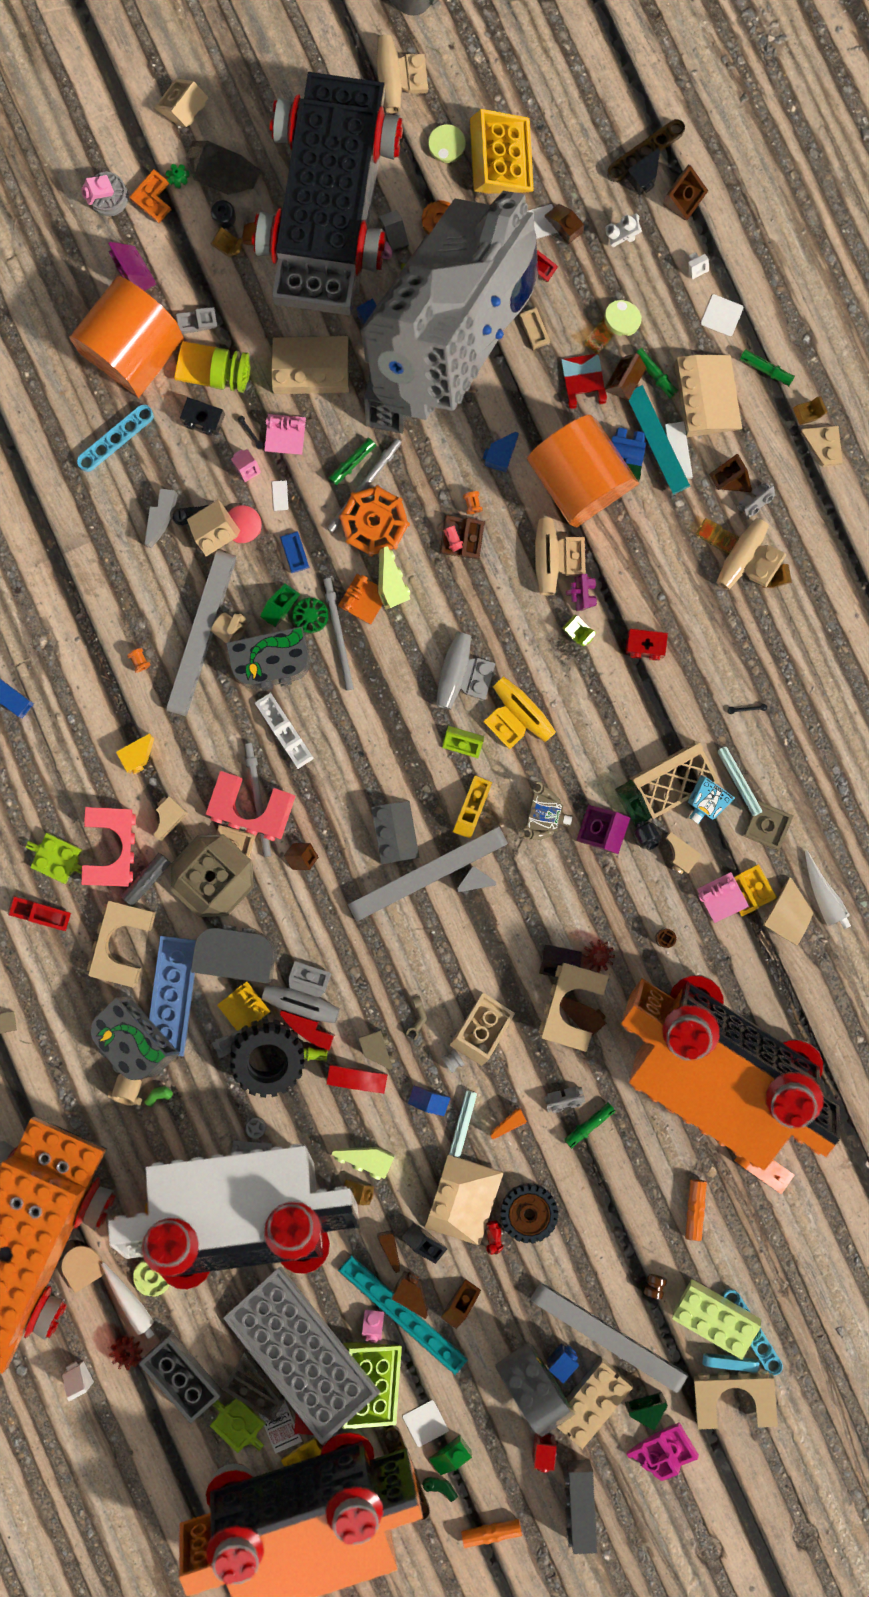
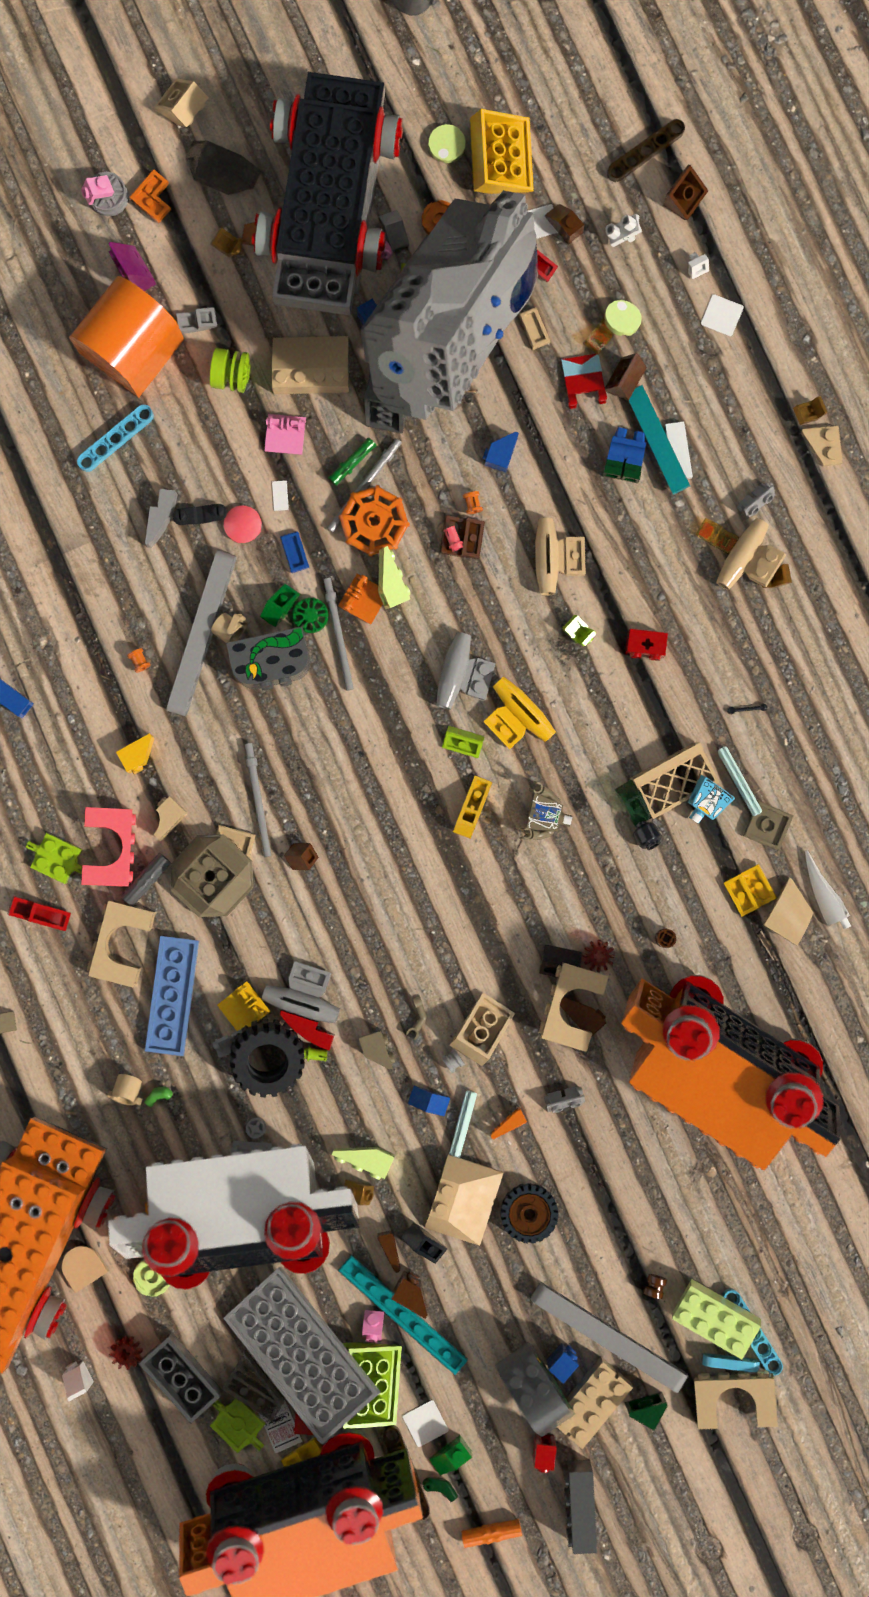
dark grey brick [91,996,180,1080] -> none
white piece [101,1262,154,1339] -> none
green plant [166,164,190,189] -> none
yellow slope [175,341,218,387] -> none
black brick [180,397,225,436] -> none
tan slope [187,499,240,556] -> none
dark grey brick [191,925,276,983] -> none
coral arch [206,771,296,841] -> none
black head [210,200,236,229] -> none
bright pink slope [231,449,261,482] -> none
black hinge [238,416,264,450] -> none
white slope [255,692,314,769] -> none
red slope [326,1064,388,1094] -> none
light grey beam [348,827,508,922] -> none
dark grey slope [371,801,420,865] -> none
tan plate [376,35,428,114] -> none
reddish brown slope [440,1279,481,1329] -> none
light grey slope [457,866,496,892] -> none
red arm [486,1221,504,1255] -> none
orange brick [527,415,640,528] -> none
green pin [564,1102,616,1149] -> none
magenta hips [565,574,597,611] -> none
magenta slope [576,805,630,854] -> none
black slope [626,148,660,195] -> none
dark pink slope [626,1422,699,1481] -> none
green pin [637,348,679,399] -> none
tan arch [664,832,702,875] -> none
tan slope [674,355,742,437] -> none
orange axle [685,1179,707,1241] -> none
bright pink hinge [697,872,749,923] -> none
reddish brown slope [709,454,752,493] -> none
door [734,1156,794,1194] -> none
green pin [739,349,795,387] -> none

